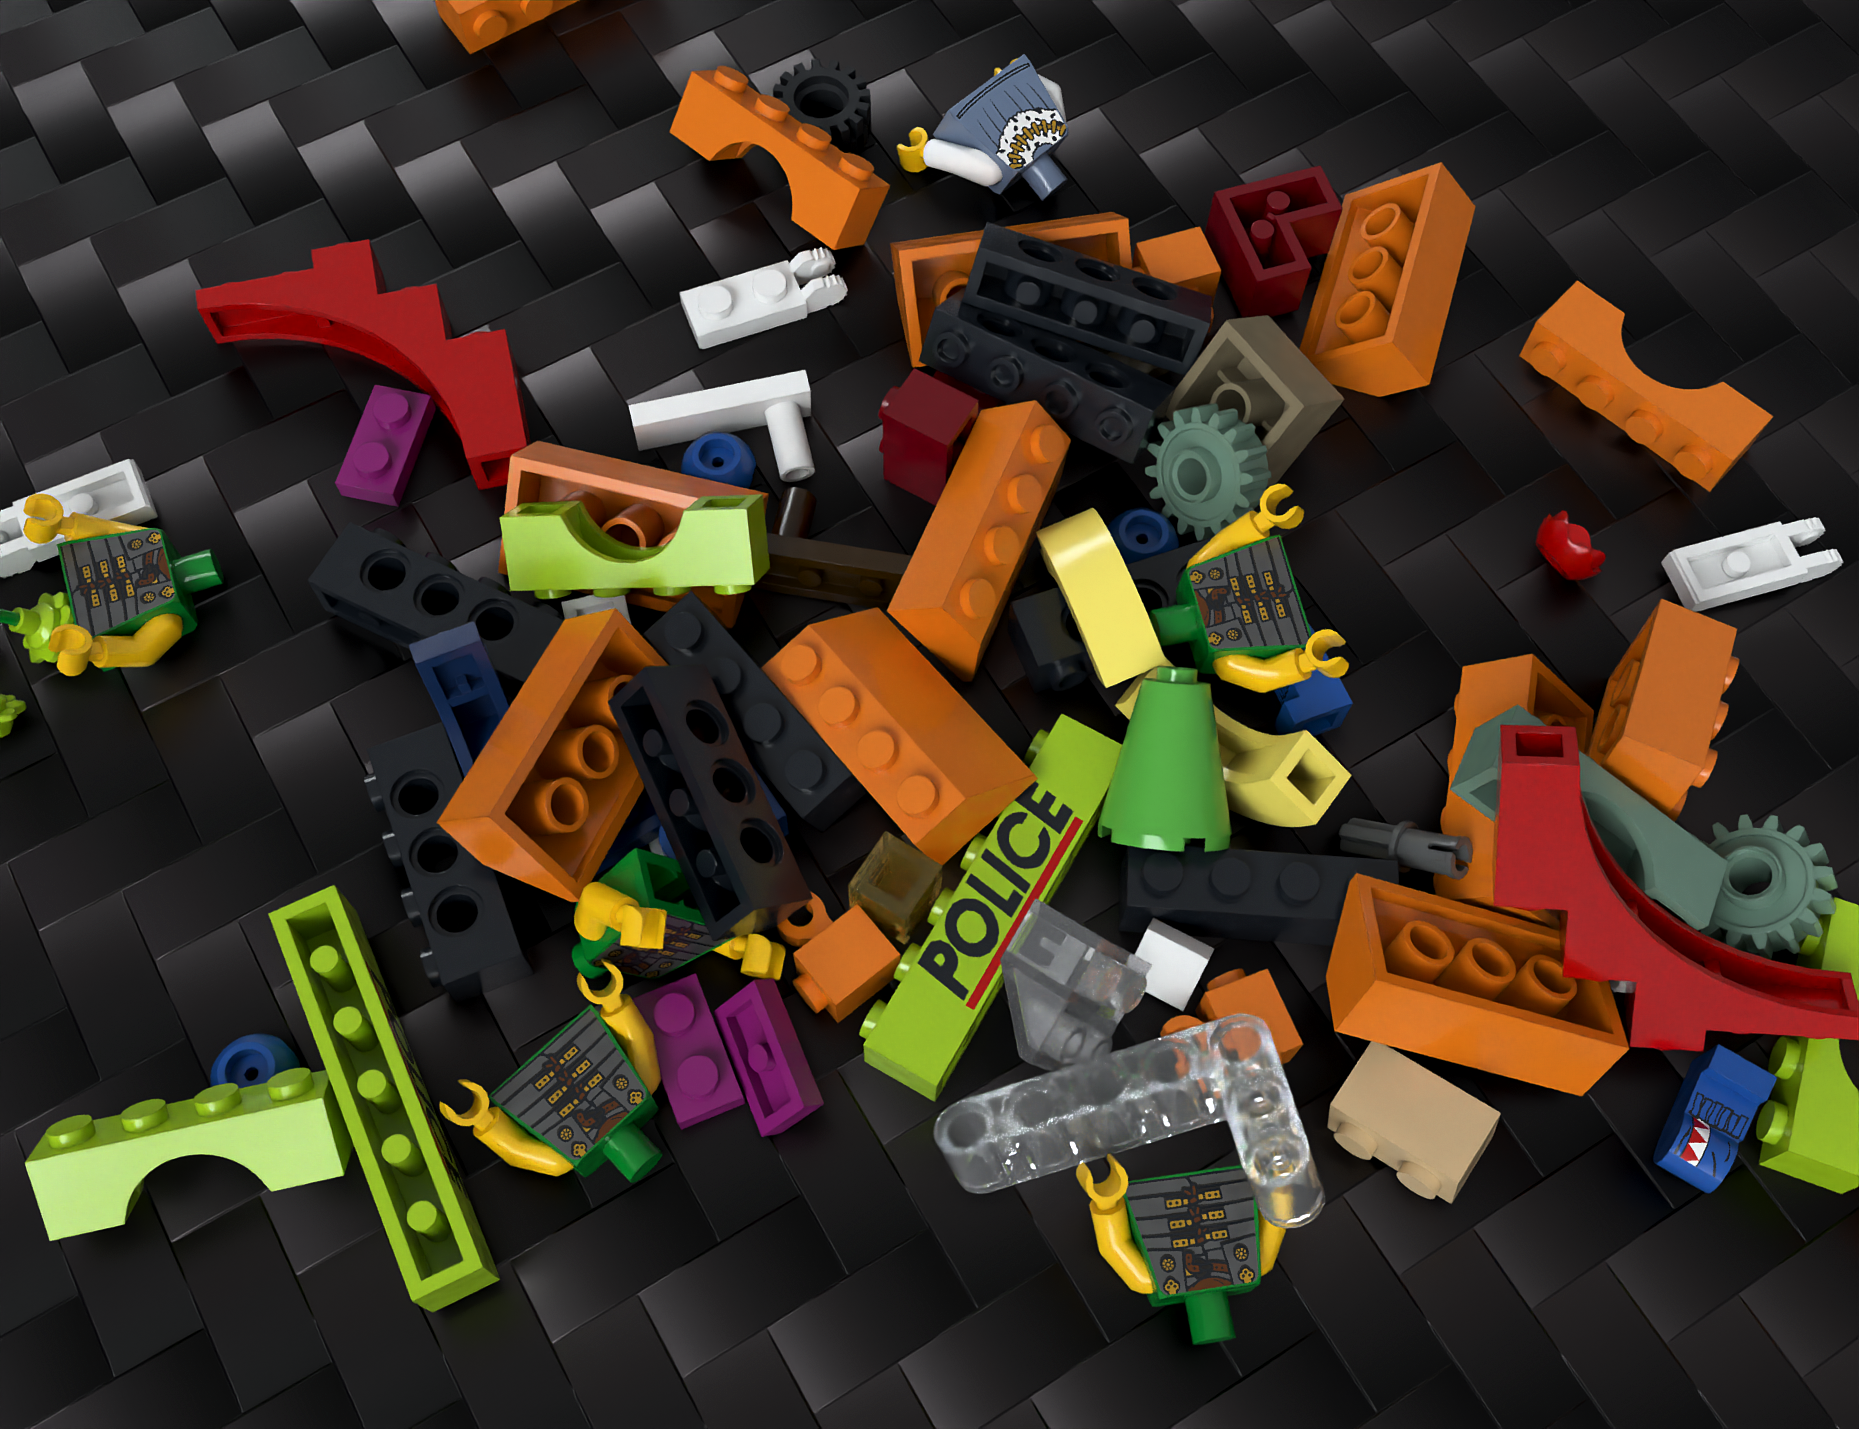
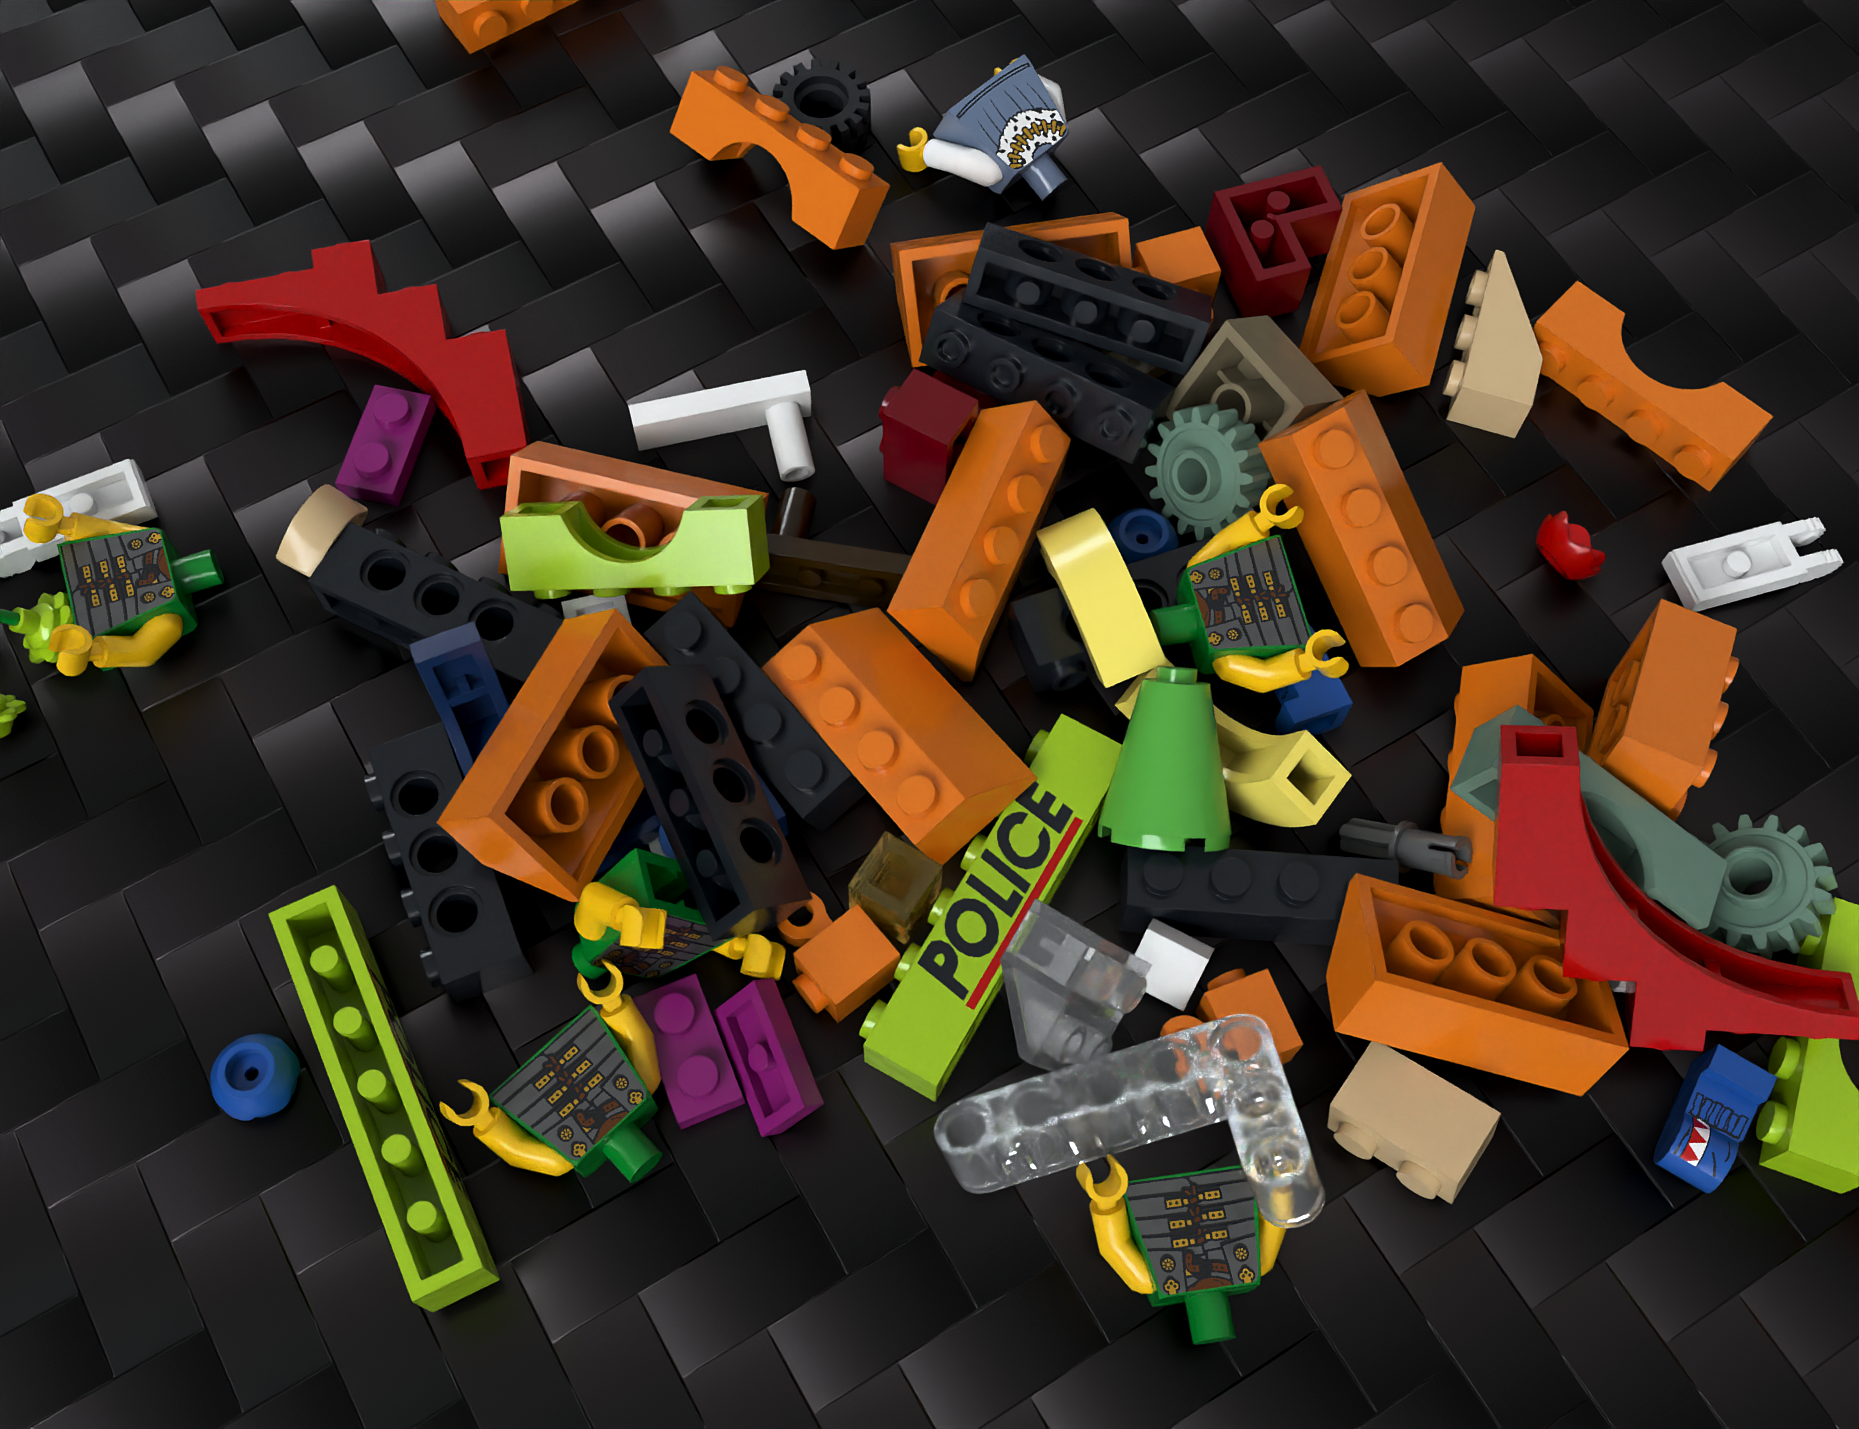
lime arch [25,1068,354,1241] -> none
white hinge [679,247,848,350] -> none
blue plate [681,432,756,489] -> none
none -> tan hat [276,484,368,577]
none -> orange slope [1258,388,1465,667]
none -> tan slope [1442,250,1543,438]

